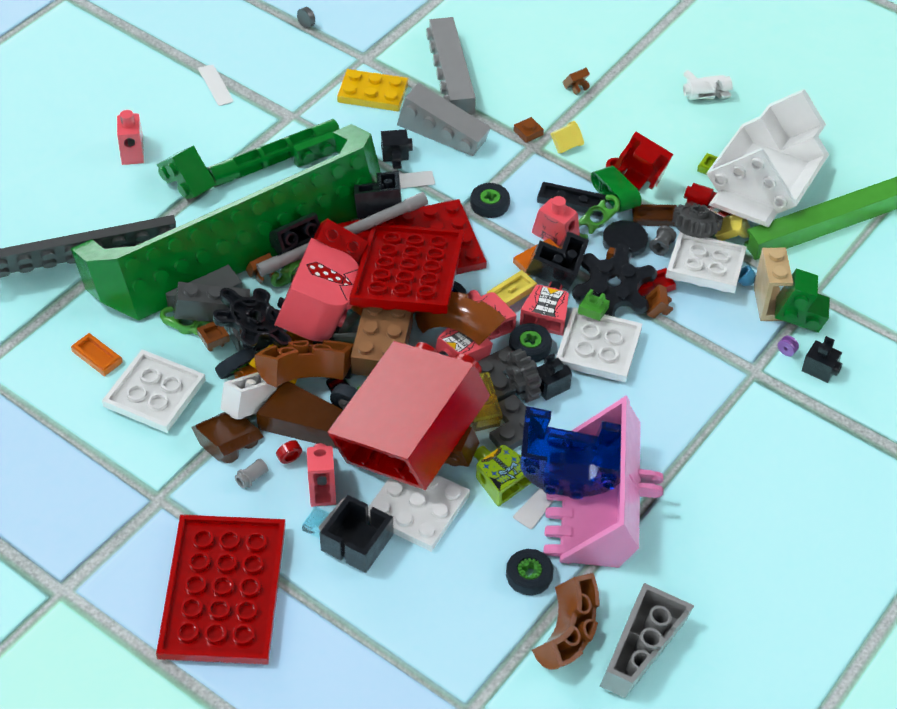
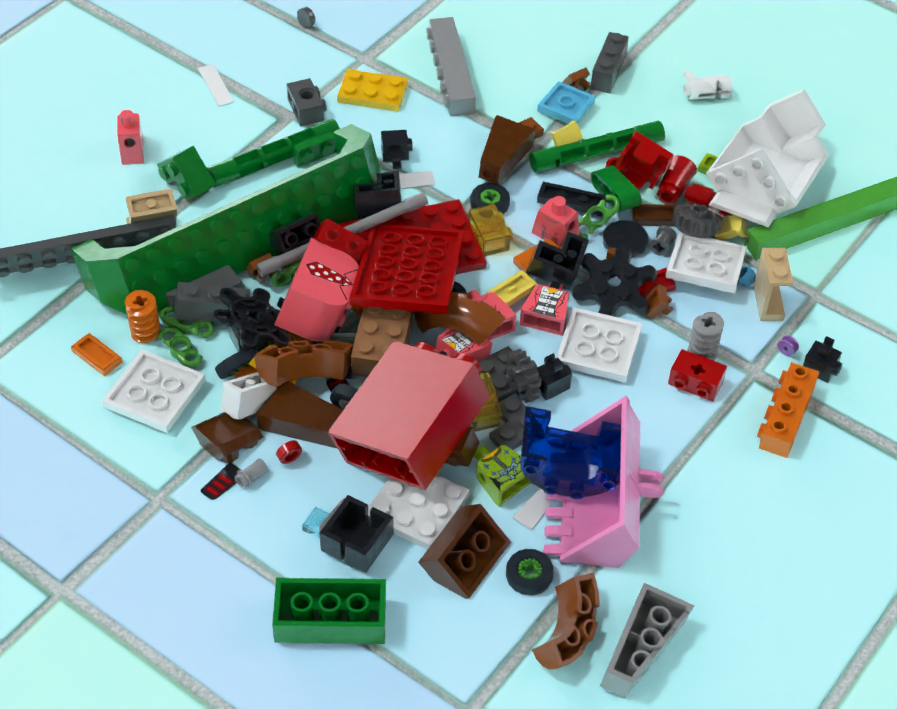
red plate [156,514,286,665] -> none
dark orange tile [197,322,230,352] -> none
coral torso [307,443,337,507] -> none
light grey wedge [397,83,491,156] -> none
black bush [509,323,552,362] -> none
bright green tile [578,289,610,321] -> none
green brick [775,268,830,333] -> none
none -> tan panel [125,188,177,224]
none -> orange piece [125,290,161,343]
none -> bright green piece [158,326,203,368]
none -> black sticker [200,462,240,500]
none -> green brick [272,578,386,644]
none -> dark grey brick [286,78,327,126]
none -> reddish brown slope [418,504,511,599]
none -> clear yellow brick [469,203,513,257]
none -> reddish brown slope [478,115,536,185]
none -> green piece [529,120,665,174]
none -> medium azure plate [537,81,595,124]
none -> dark grey brick [590,32,629,94]
none -> red plant [656,155,697,205]
none -> red brick [668,349,727,402]
none -> light grey piece [687,312,724,361]
none -> orange brick [757,362,820,458]

